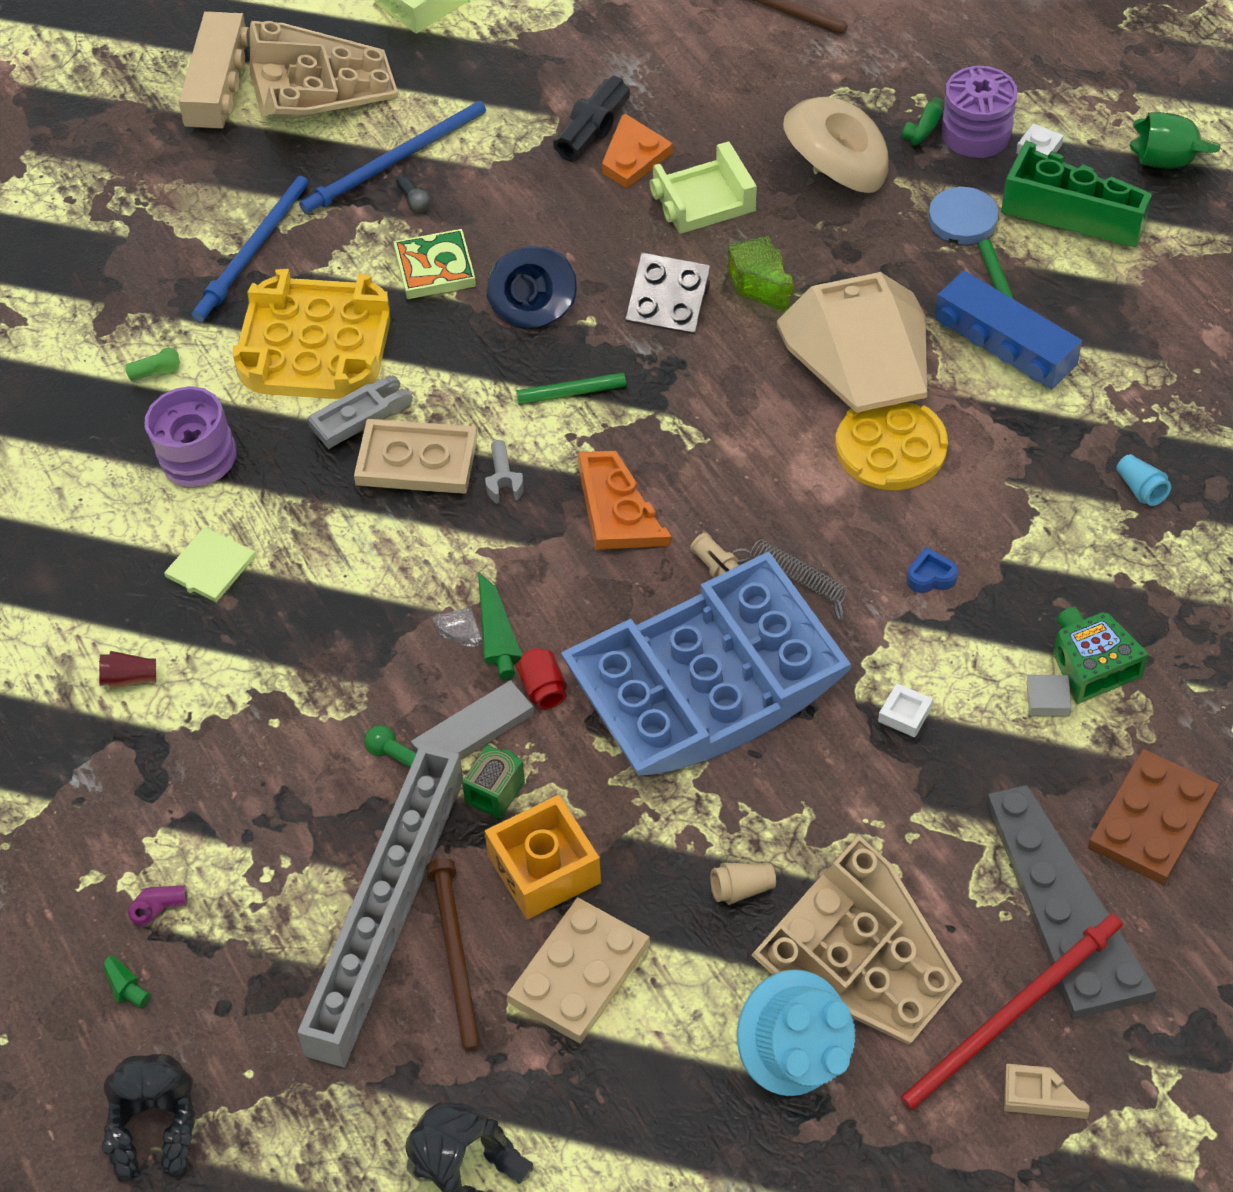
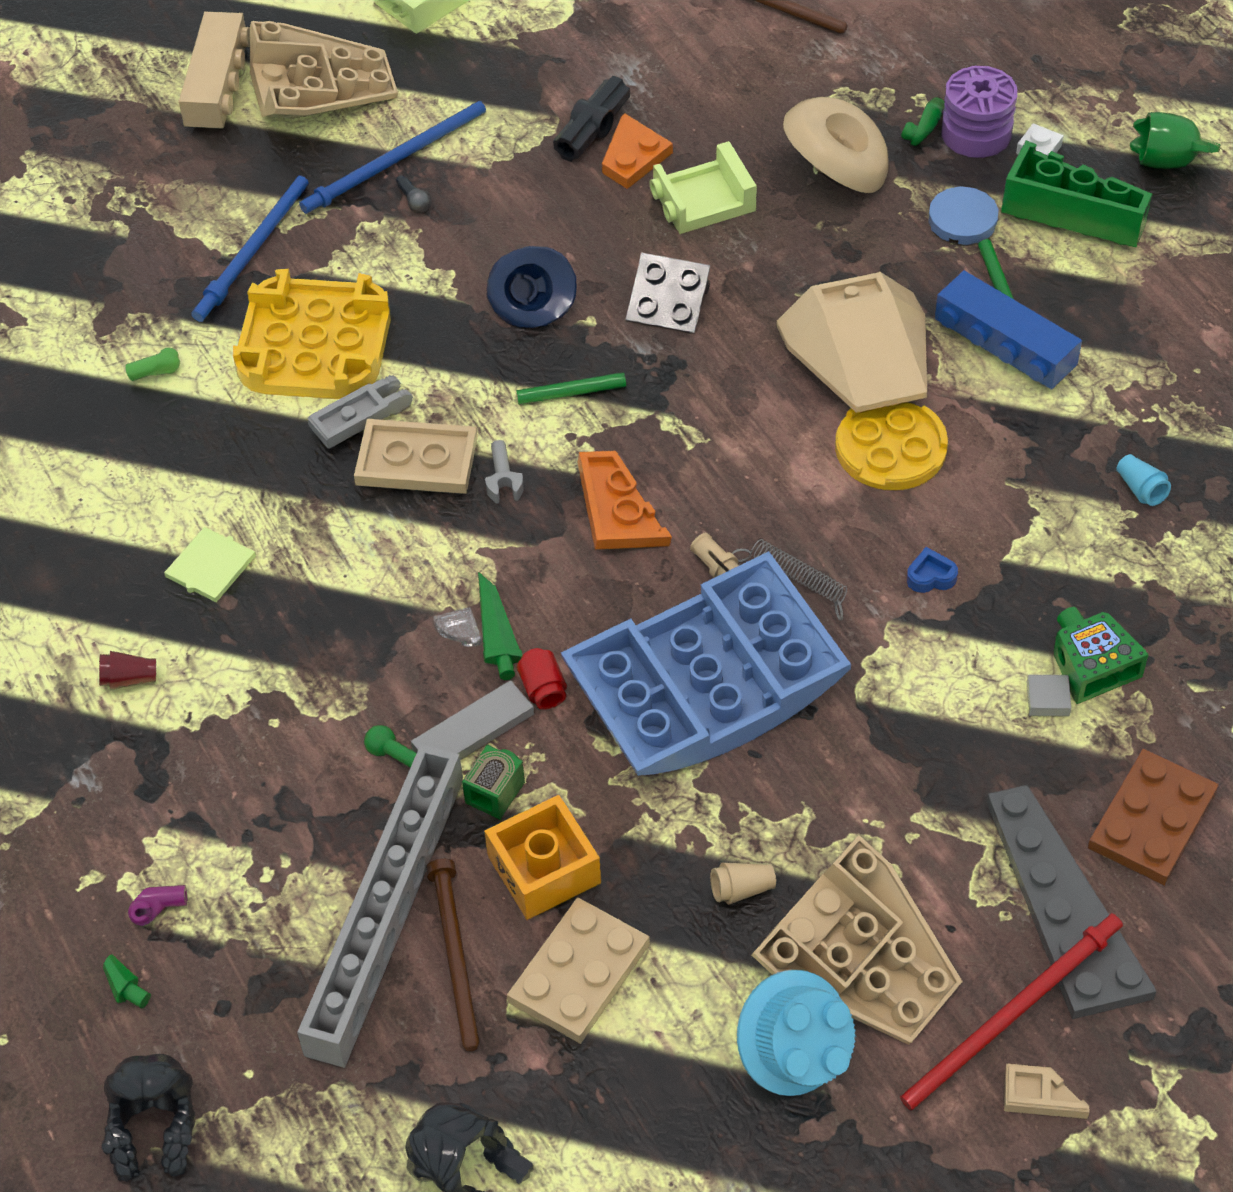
medium lavender wheel [145,386,237,487] -> none
tile [394,229,476,299] -> none
clear neon green slope [727,236,794,311] -> none
white plate [878,683,933,737] -> none

